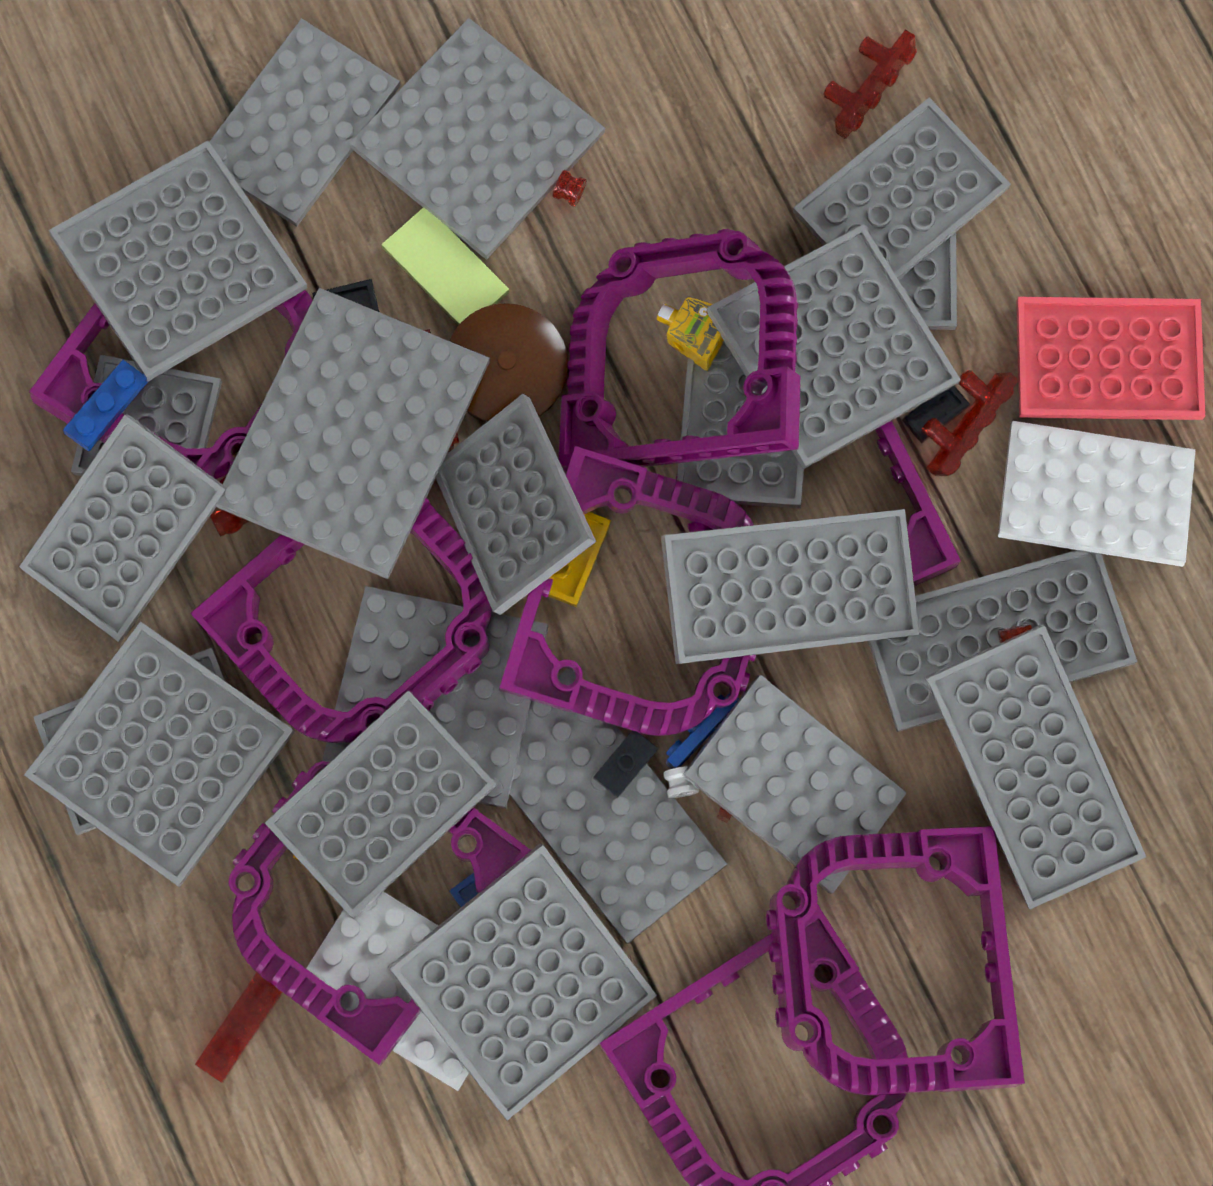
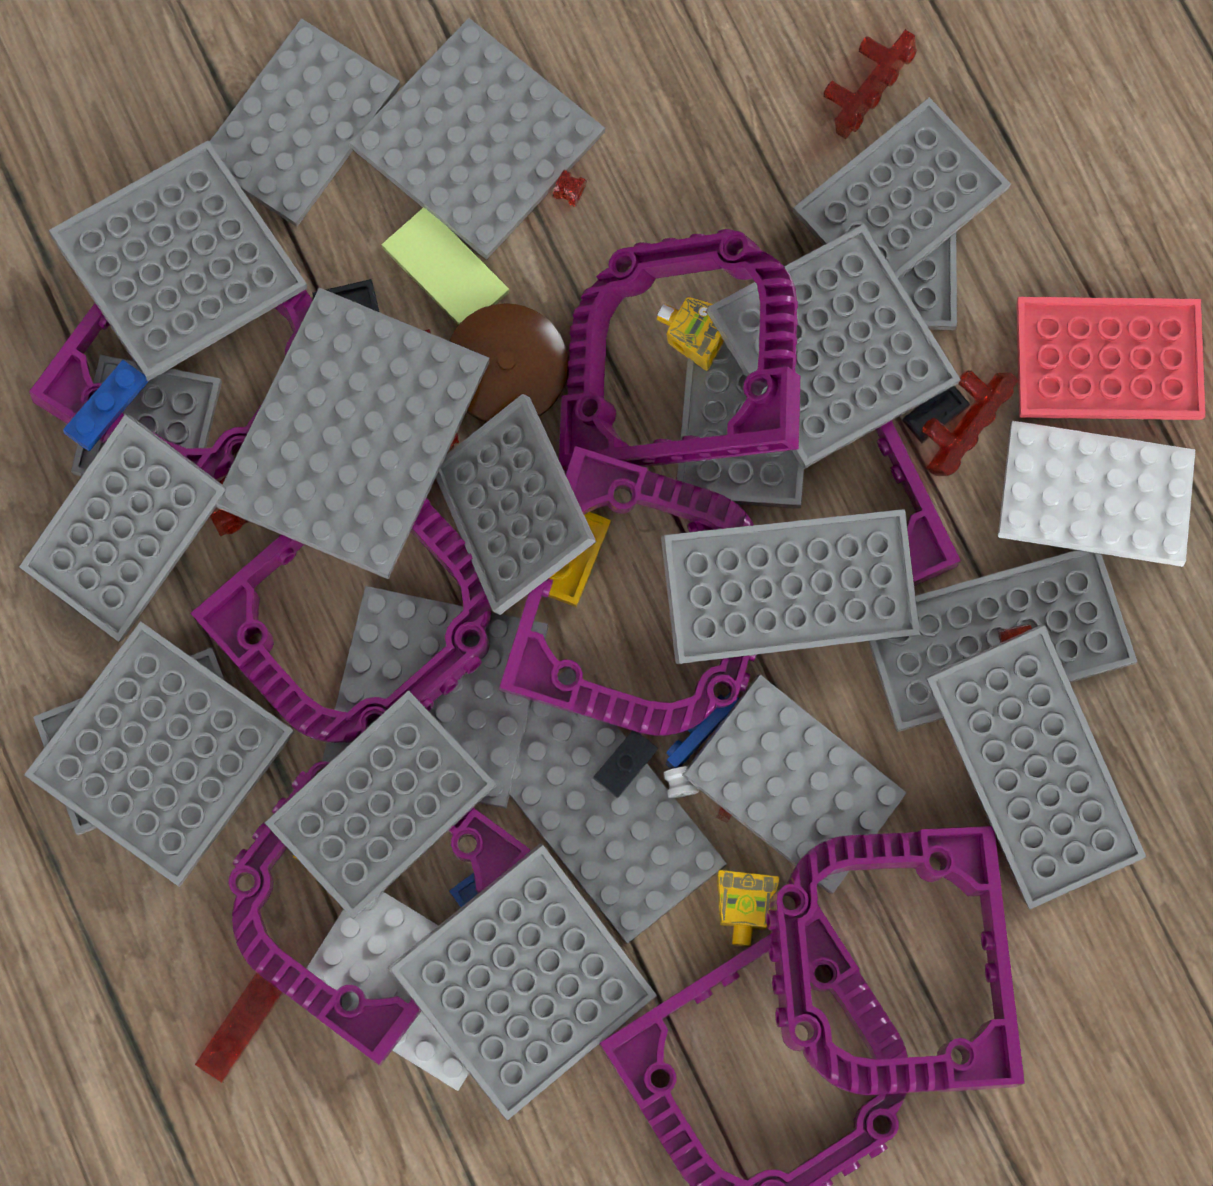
none -> yellow torso [717,870,779,947]

